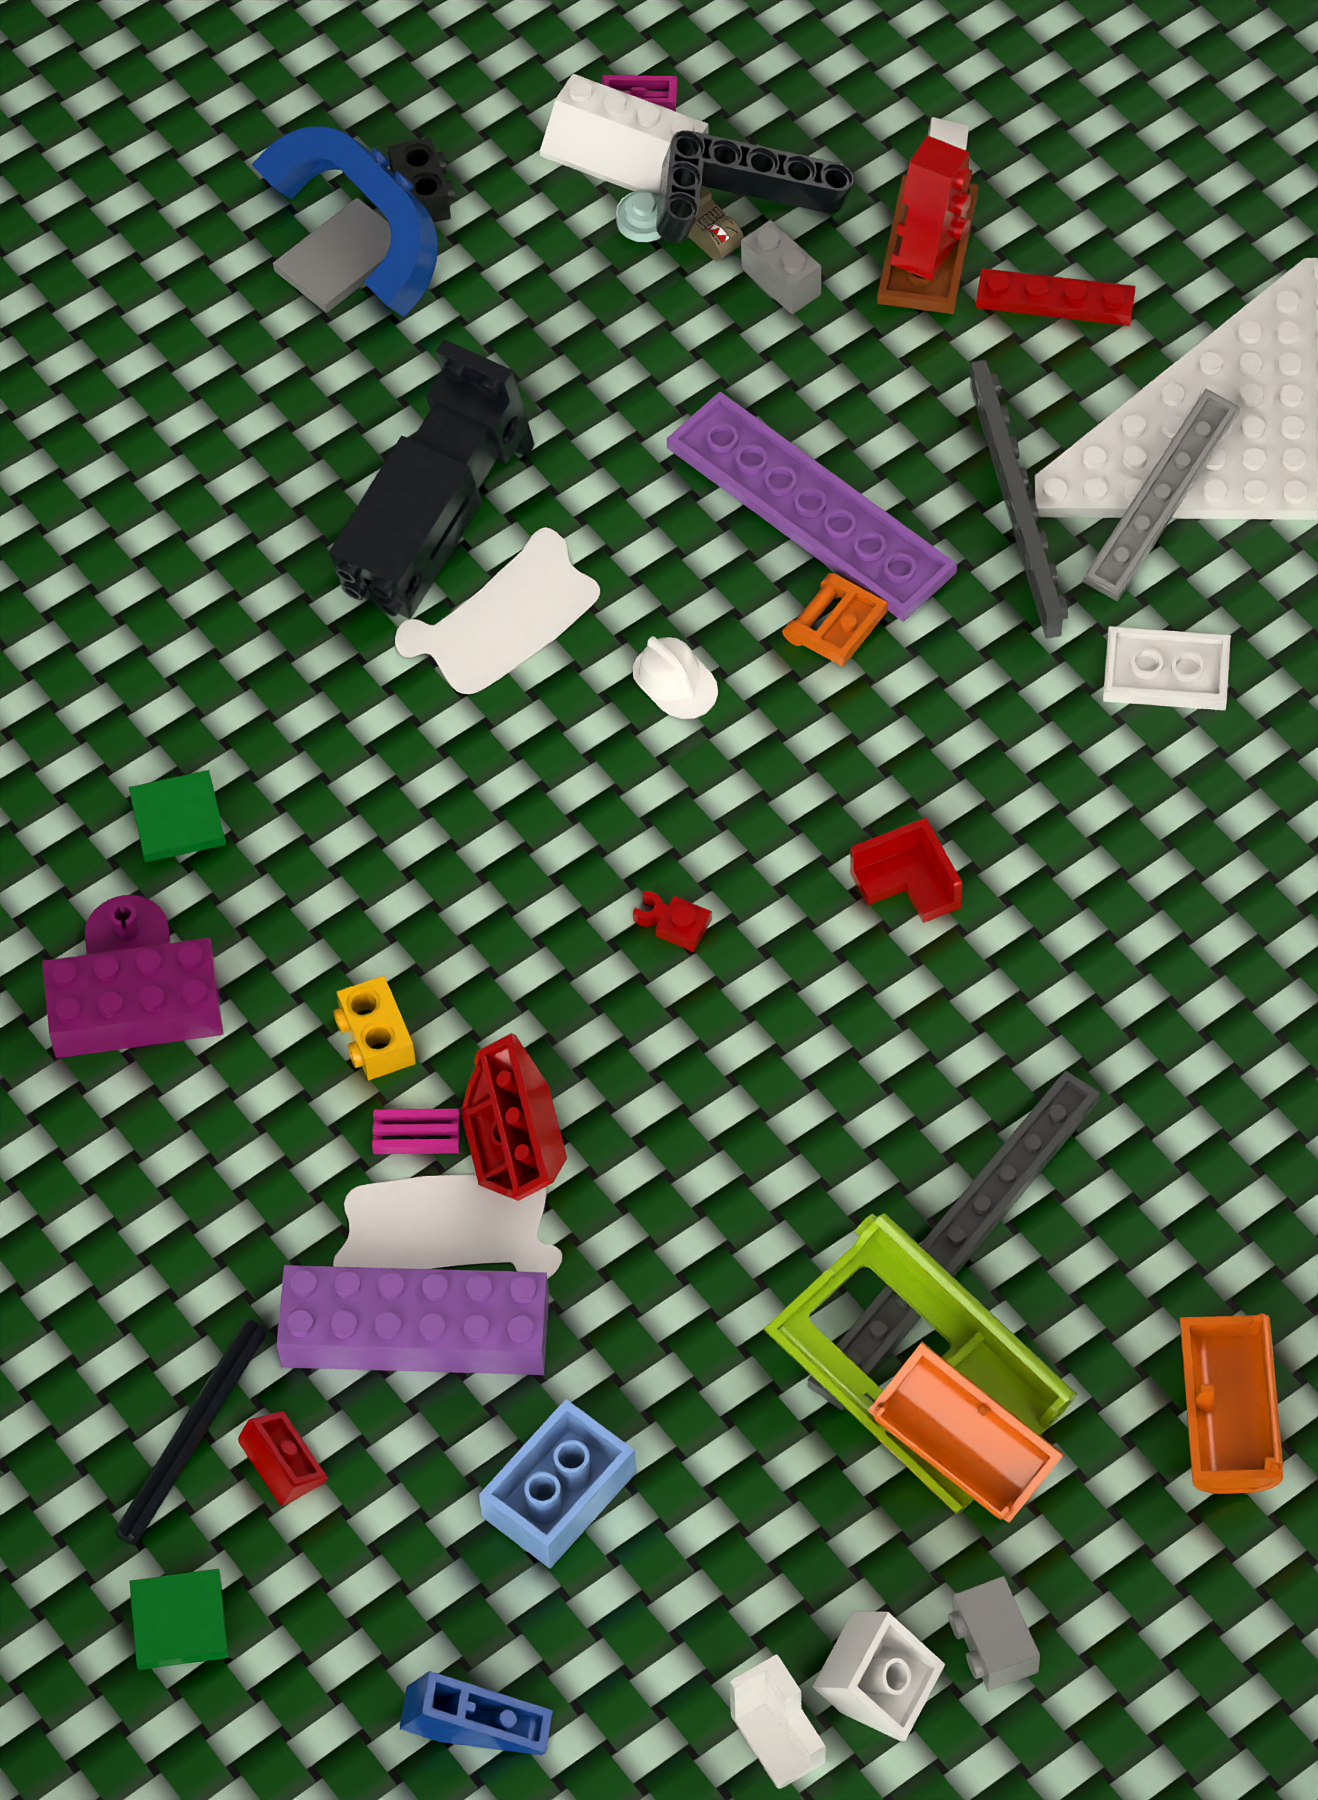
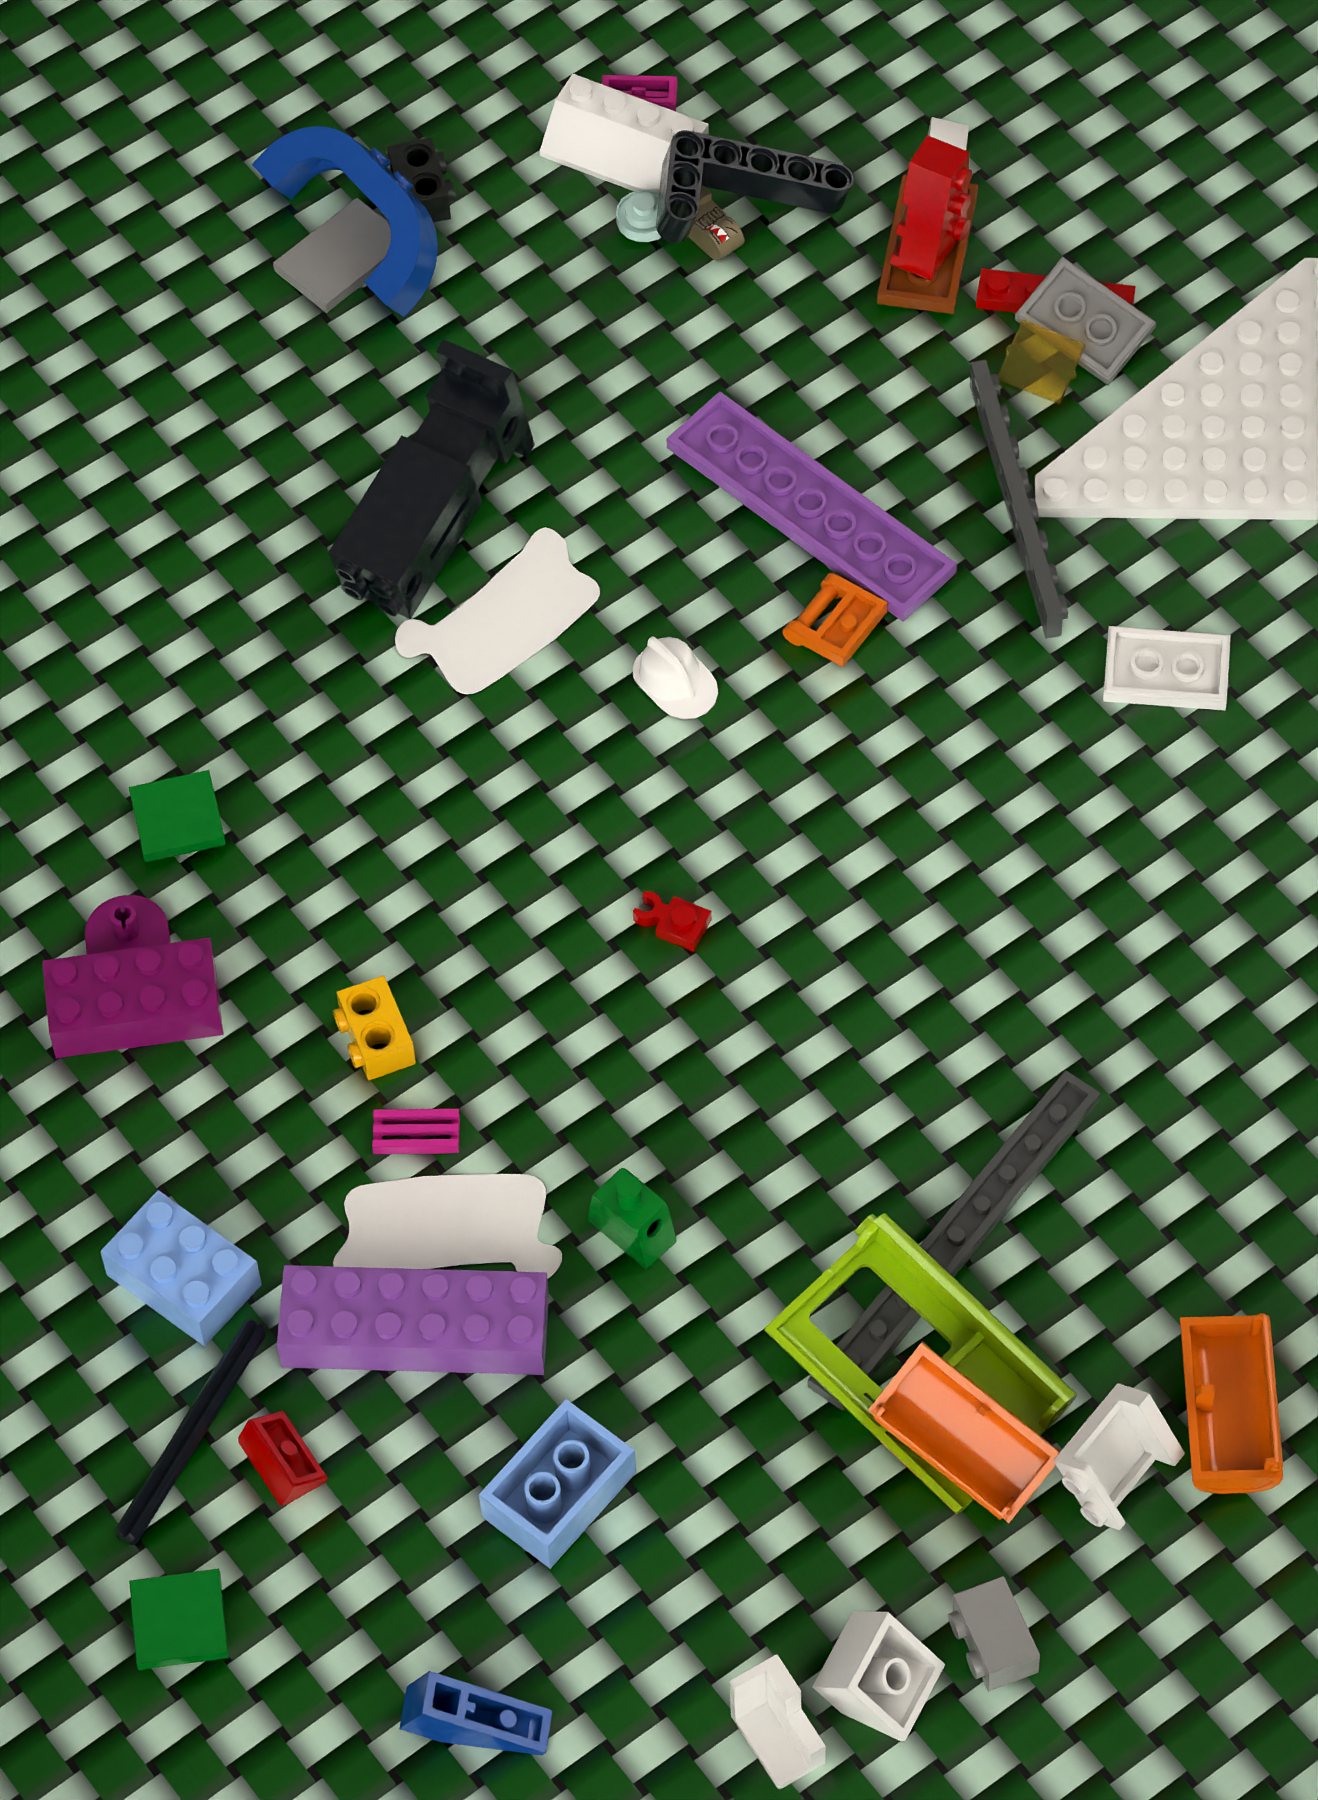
red wedge [461,1033,567,1201] -> none
light grey brick [741,220,821,315] -> none
red panel [850,818,962,923] -> none
light grey tile [1083,389,1240,602] -> none
none -> light blue brick [100,1190,262,1347]
none -> green torso [587,1168,677,1270]
none -> clear yellow piece [998,320,1086,404]
none -> light grey tile [1015,257,1156,385]
none -> white panel [1053,1383,1185,1530]

